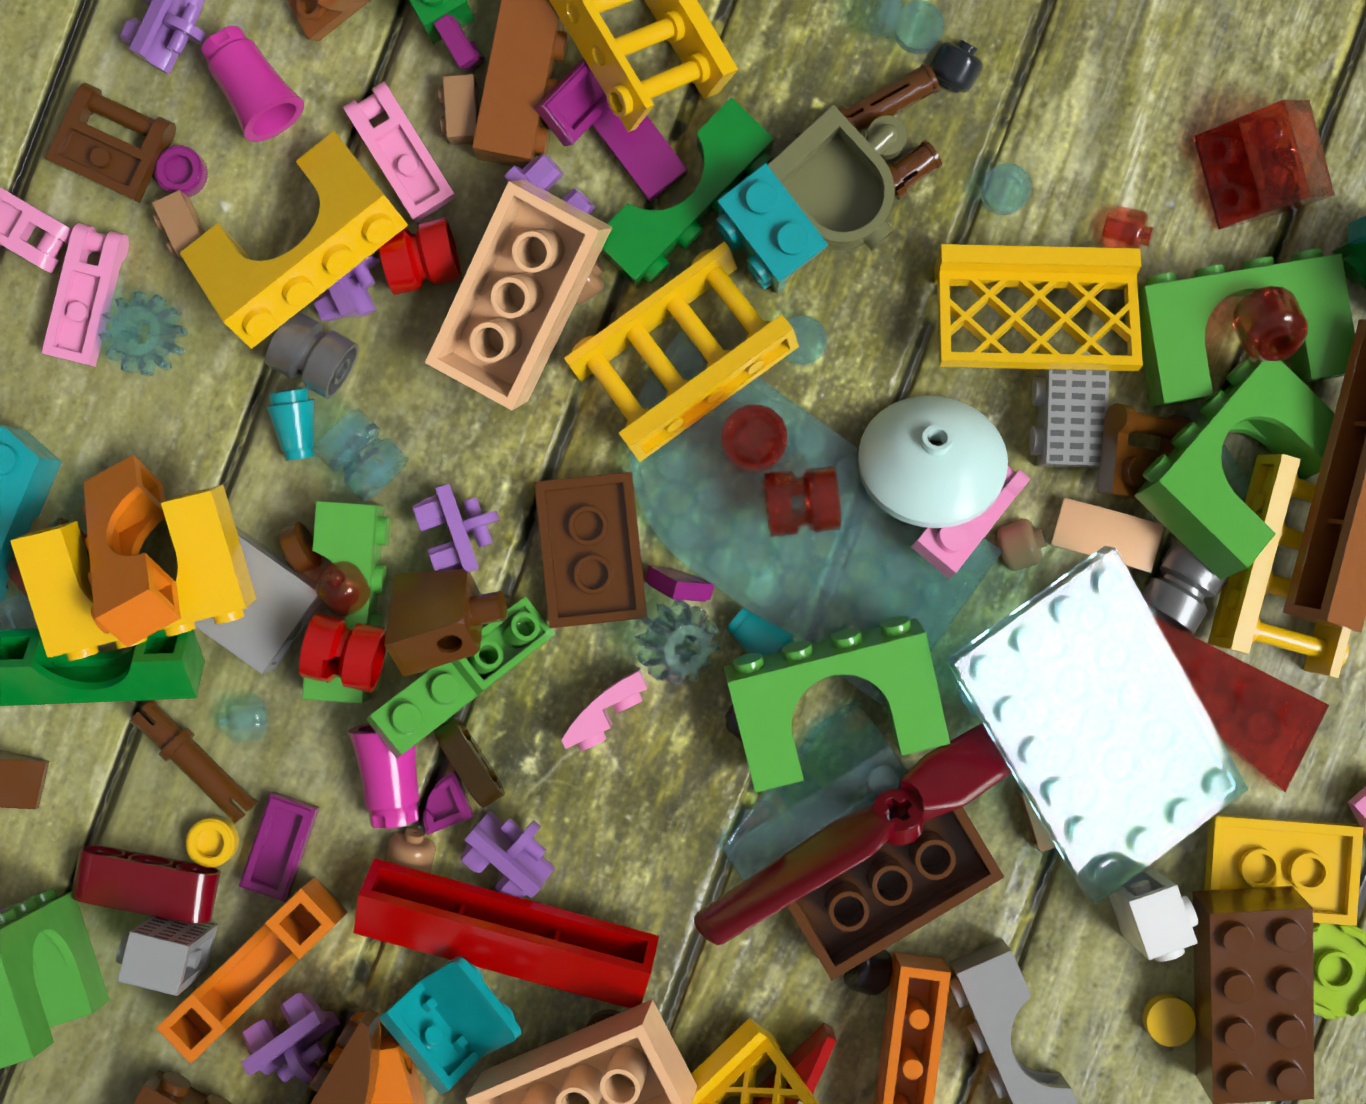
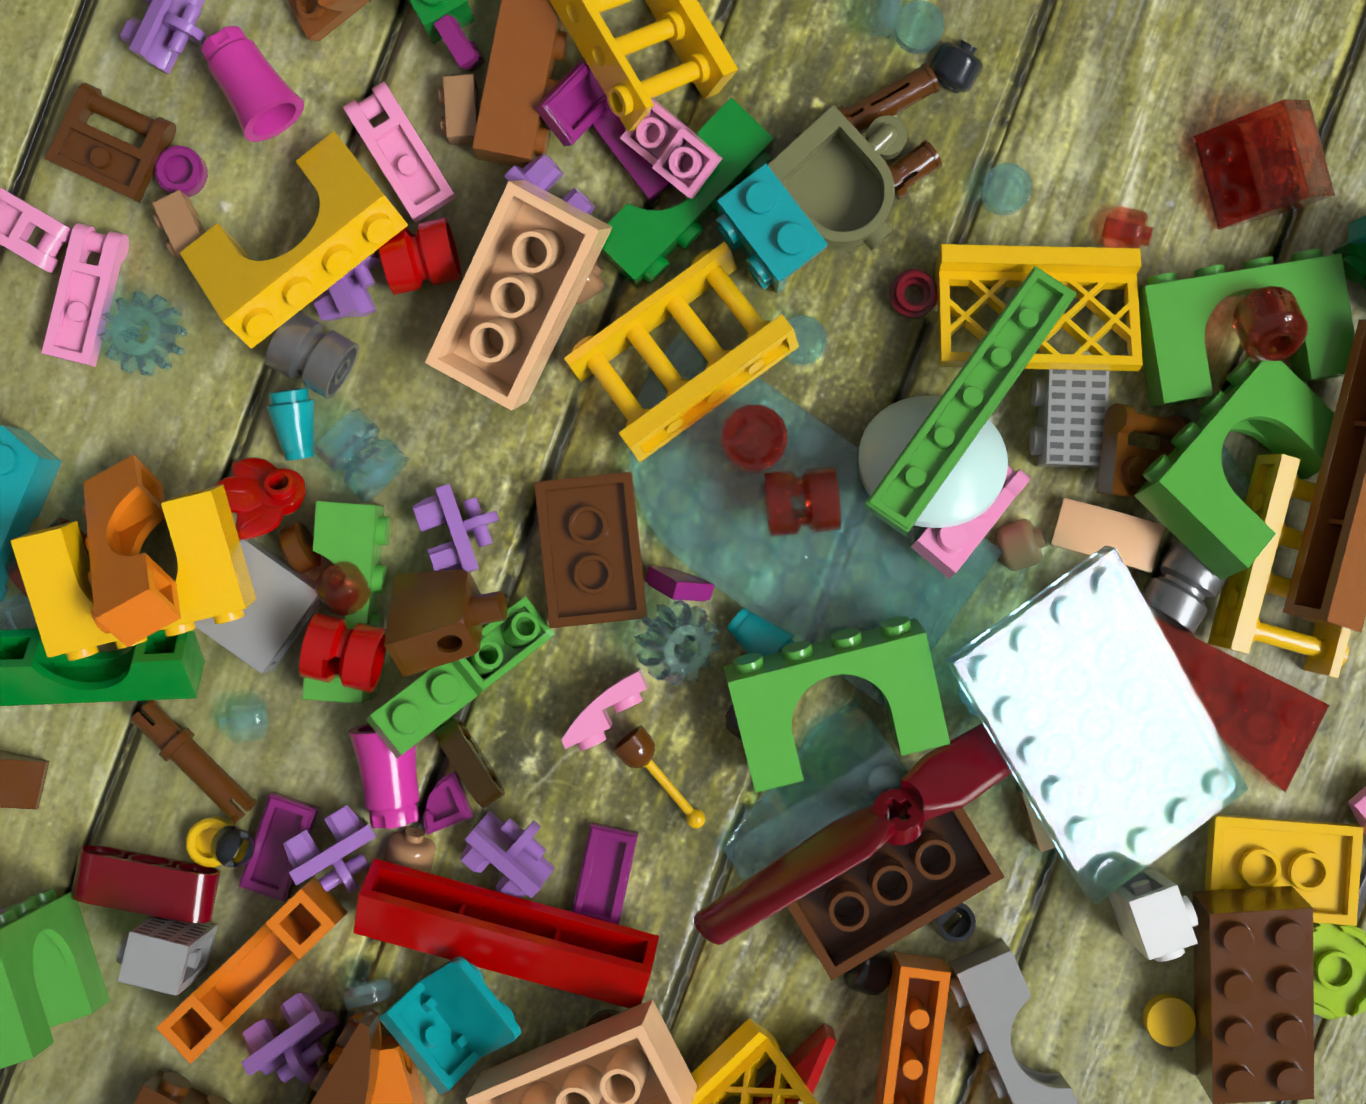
none -> black hinge [211,826,255,868]
none -> red plate [213,458,306,540]
none -> medium lavender hips [283,805,376,894]
none -> clear light blue tile [342,977,394,1009]
none -> magenta tile [572,822,639,925]
none -> hinge [612,725,705,829]
none -> bright pink slope [620,99,722,199]
none -> bright green tile [863,266,1077,537]
none -> dark red plate [889,269,938,319]
none -> black hinge [933,903,976,942]

